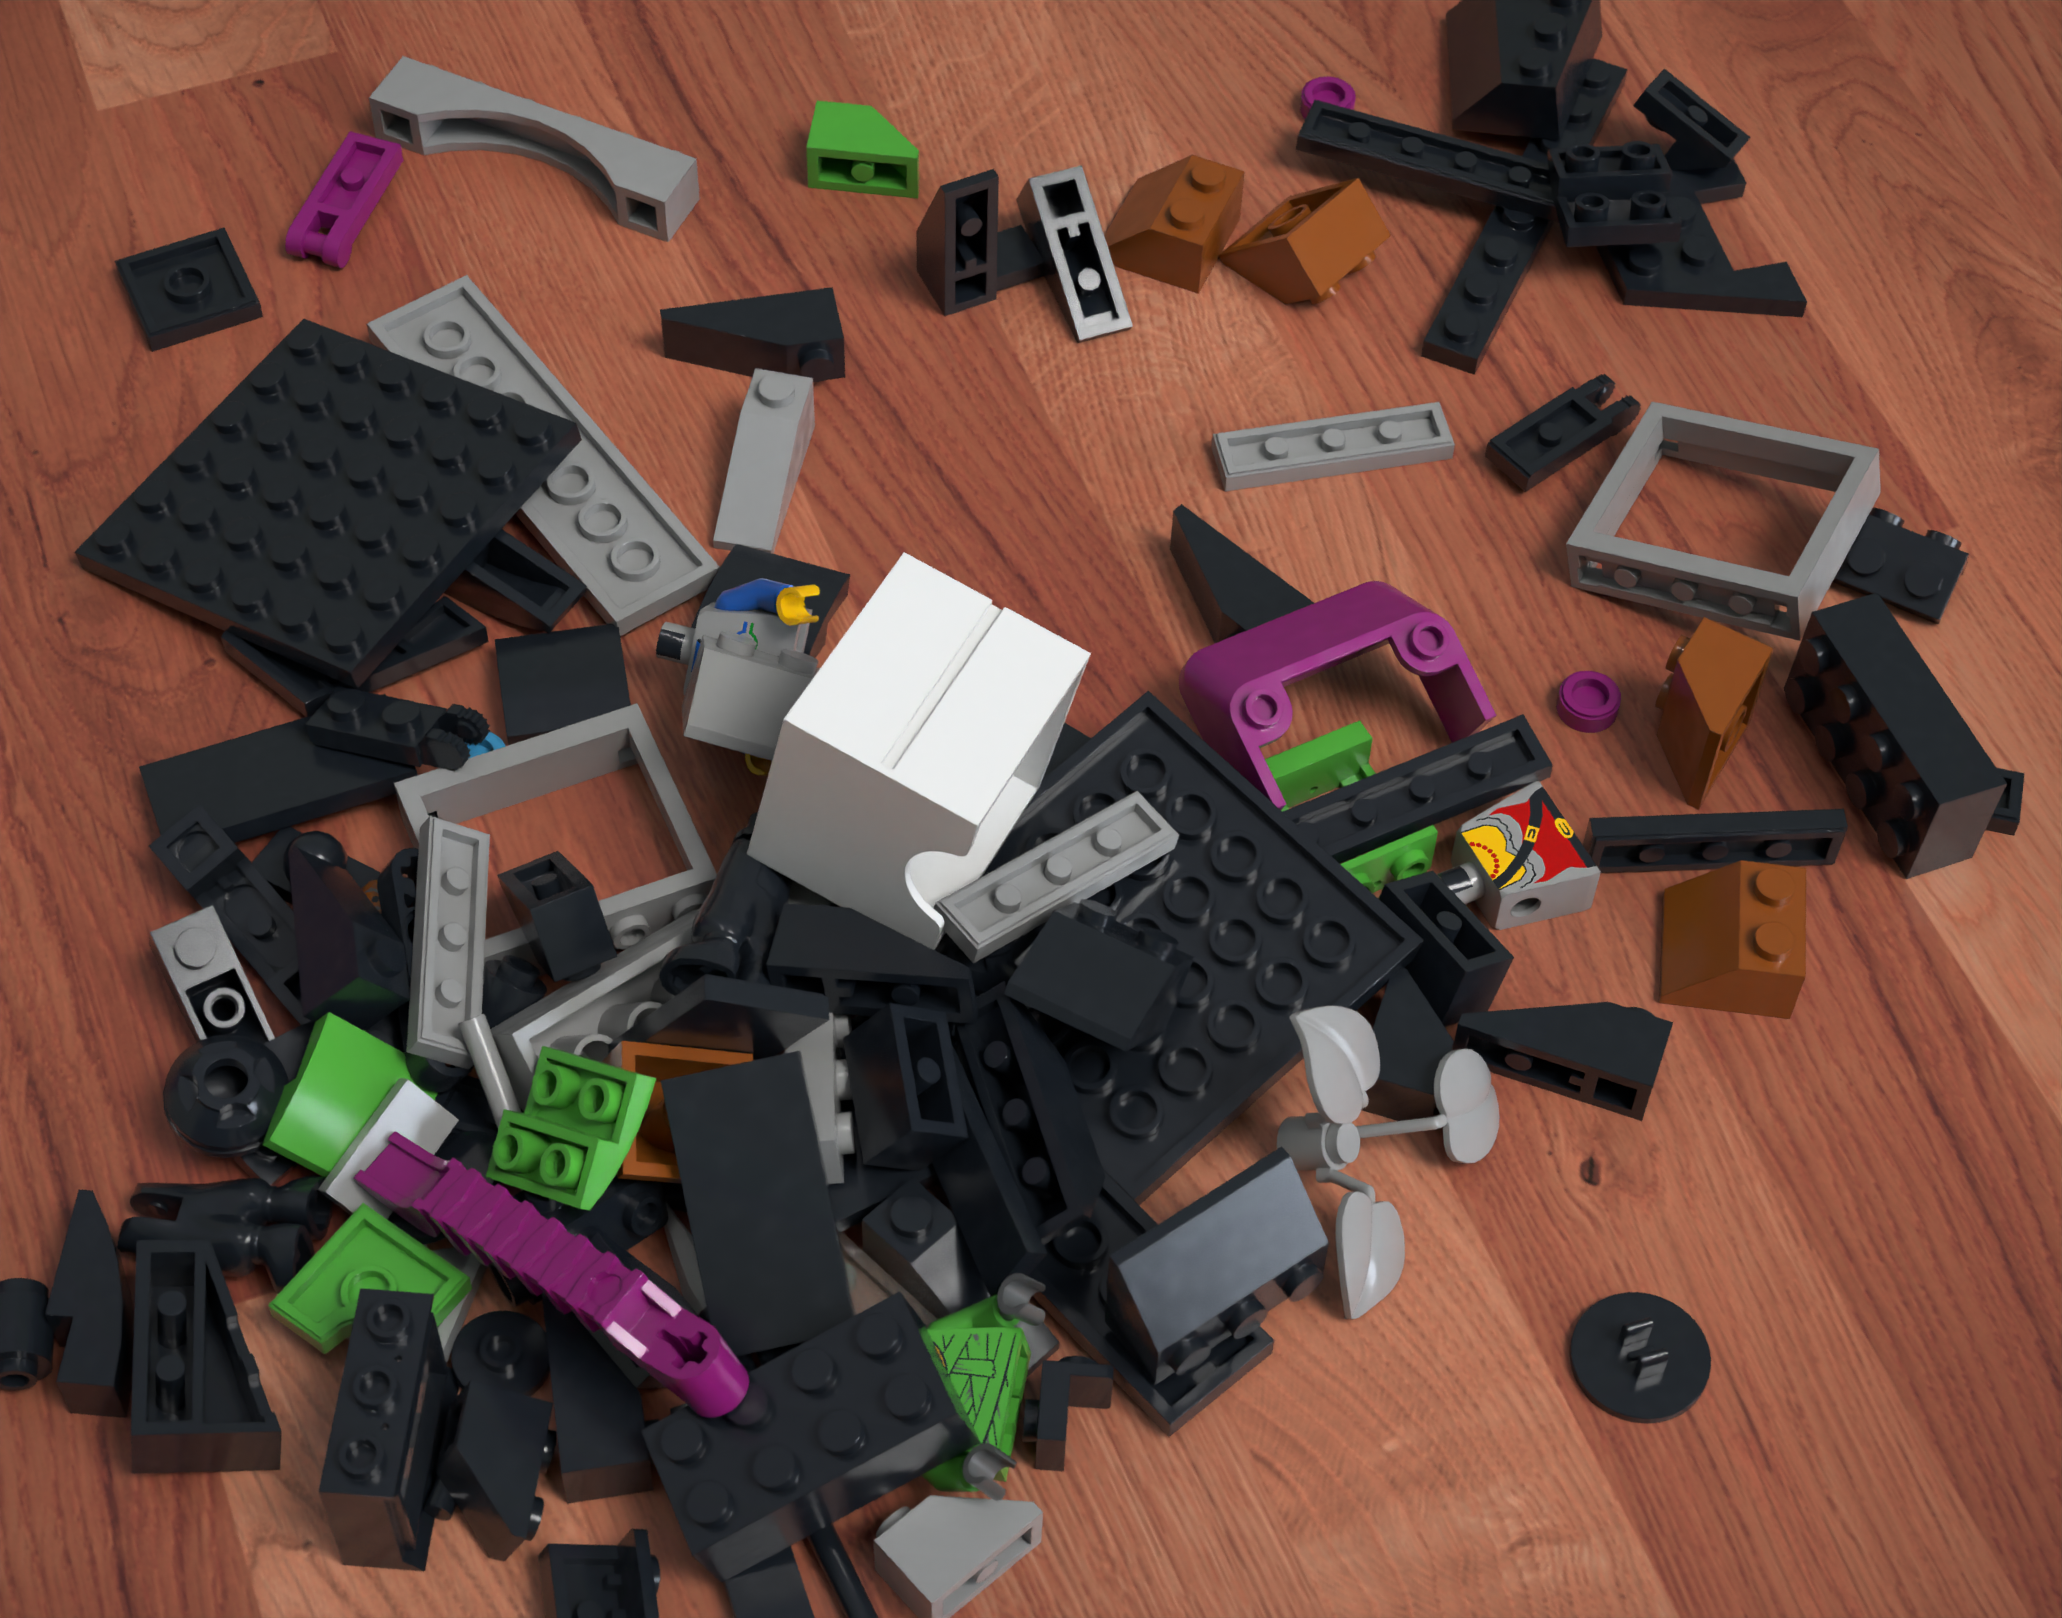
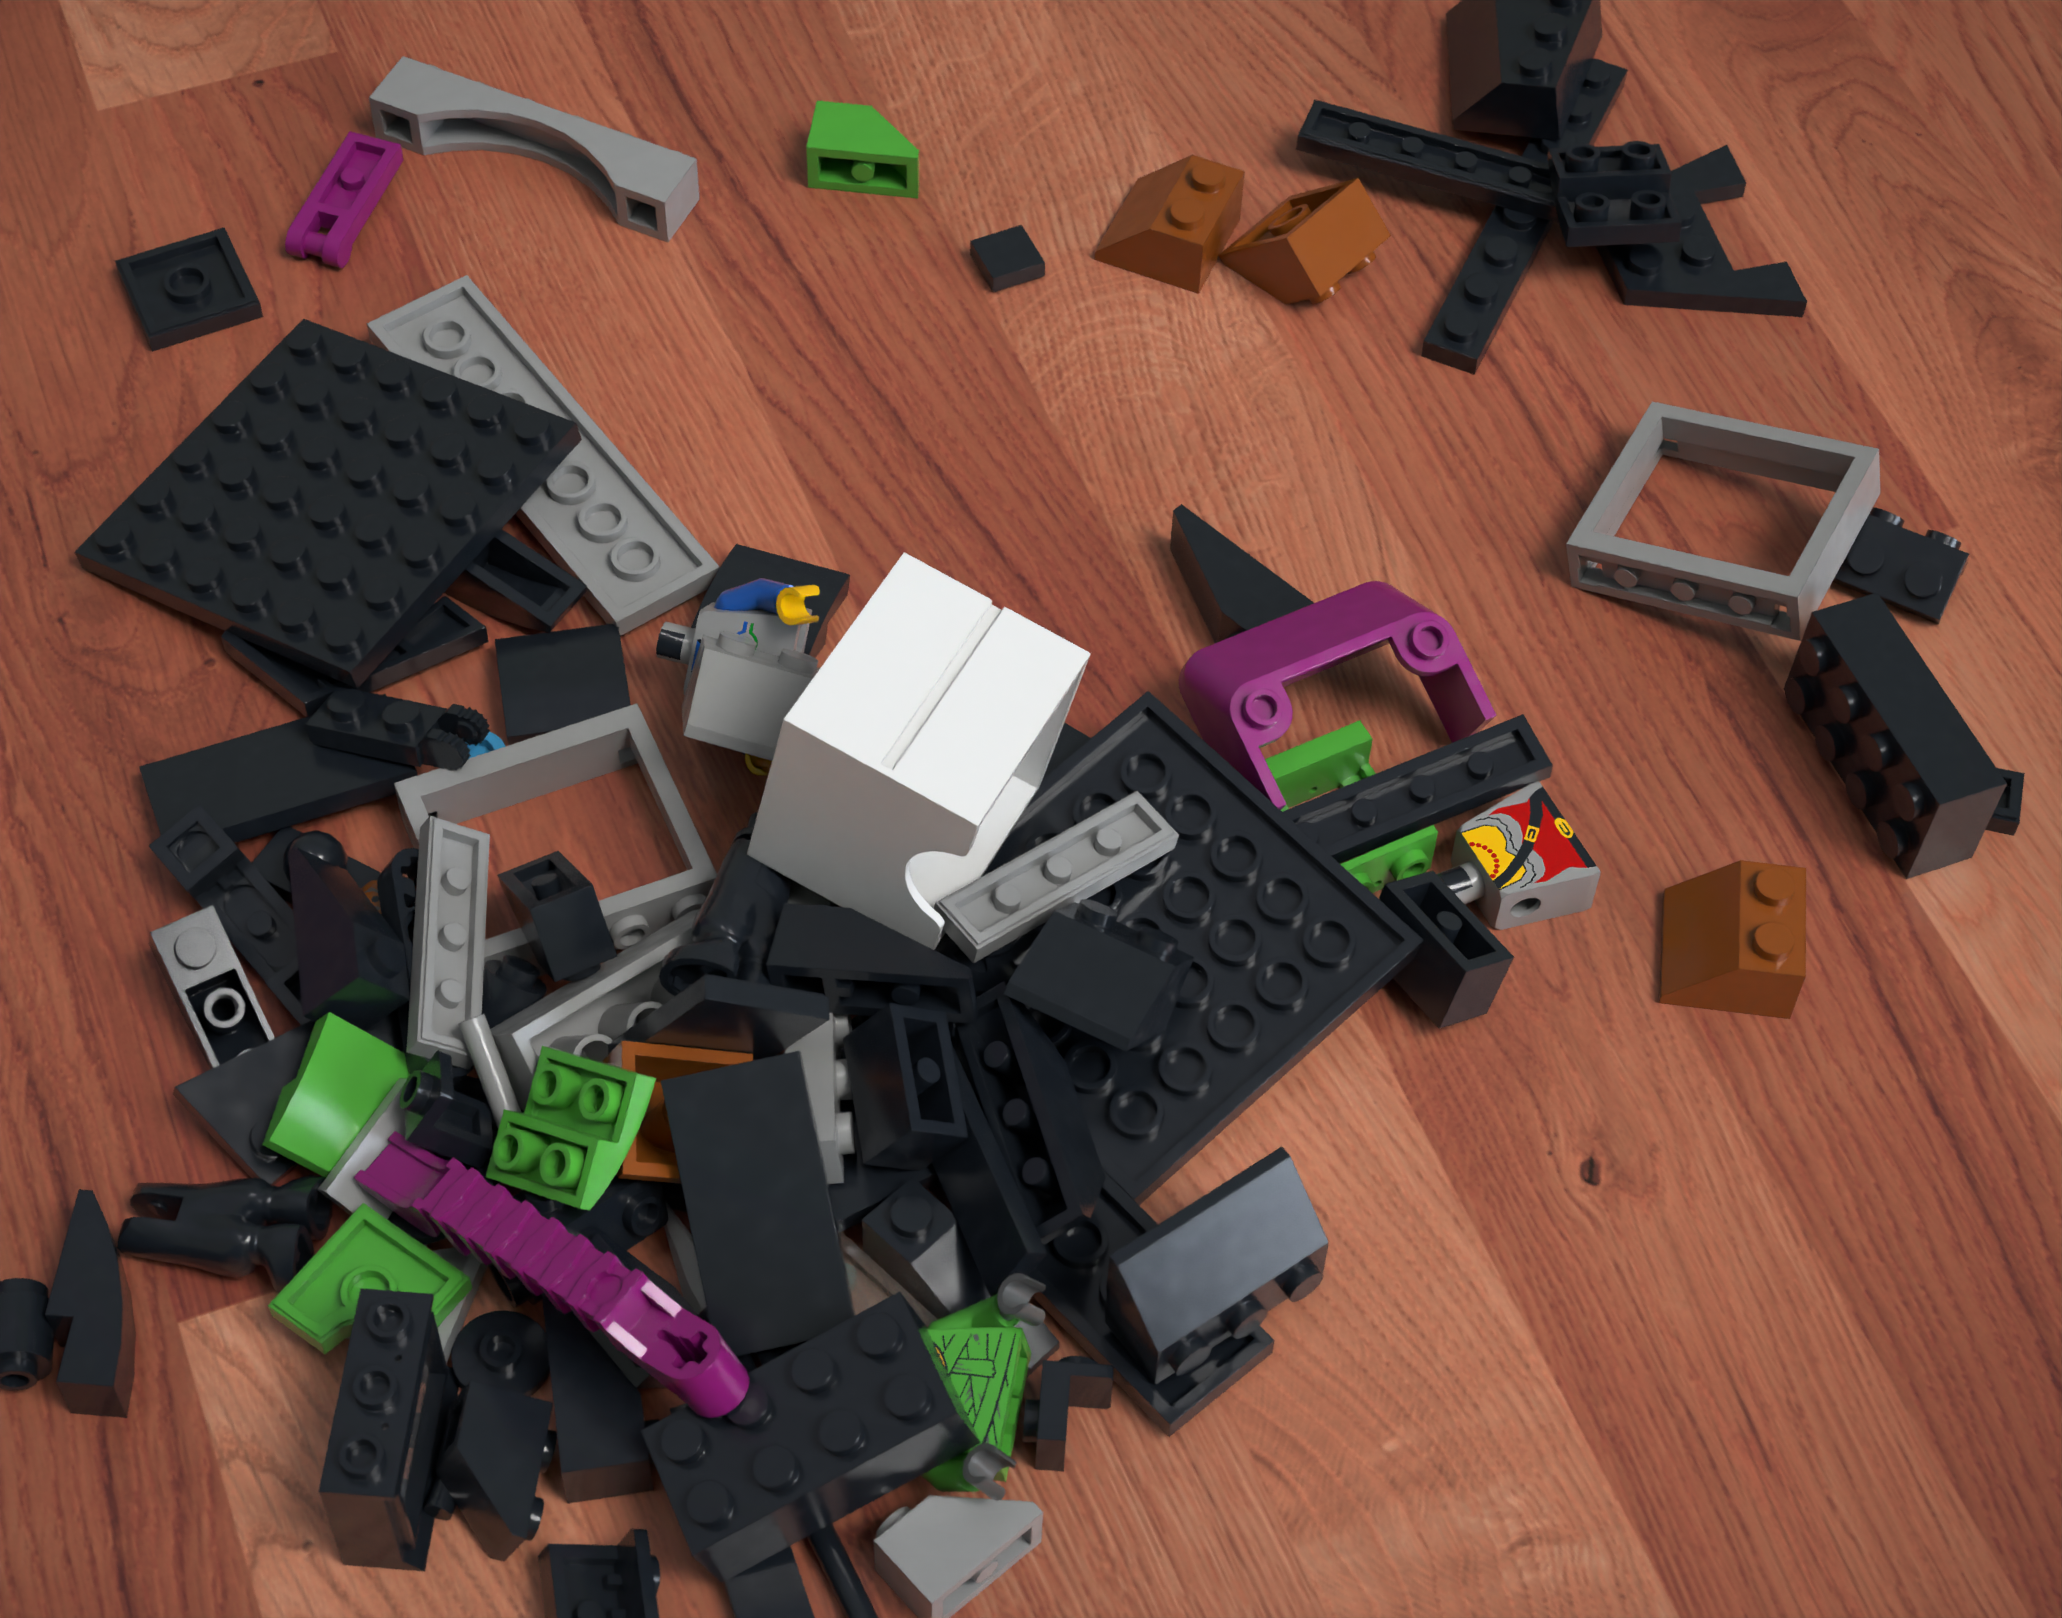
black wedge [131,1239,282,1474] -> none
black piece [163,1034,290,1158] -> none
black slope [660,287,845,382] -> none
light grey slope [713,368,815,554] -> none
black slope [916,169,999,316] -> none
black slope [1016,165,1133,343] -> none
light grey tile [1211,402,1455,491] -> none
light grey plant [1277,1006,1500,1319] -> none
magenta tile [1300,76,1356,119] -> none
black slope [1361,968,1454,1121] -> none
black slope [1452,1002,1673,1121] -> none
black hinge [1485,374,1641,492] -> none
magenta tile [1556,671,1621,733] -> none
black piece [1569,1292,1711,1423] -> none
black tile [1583,809,1848,873] -> none
black slope [1633,68,1751,171] -> none
dark orange slope [1655,617,1774,810] -> none
none -> black bracket [400,1050,493,1169]

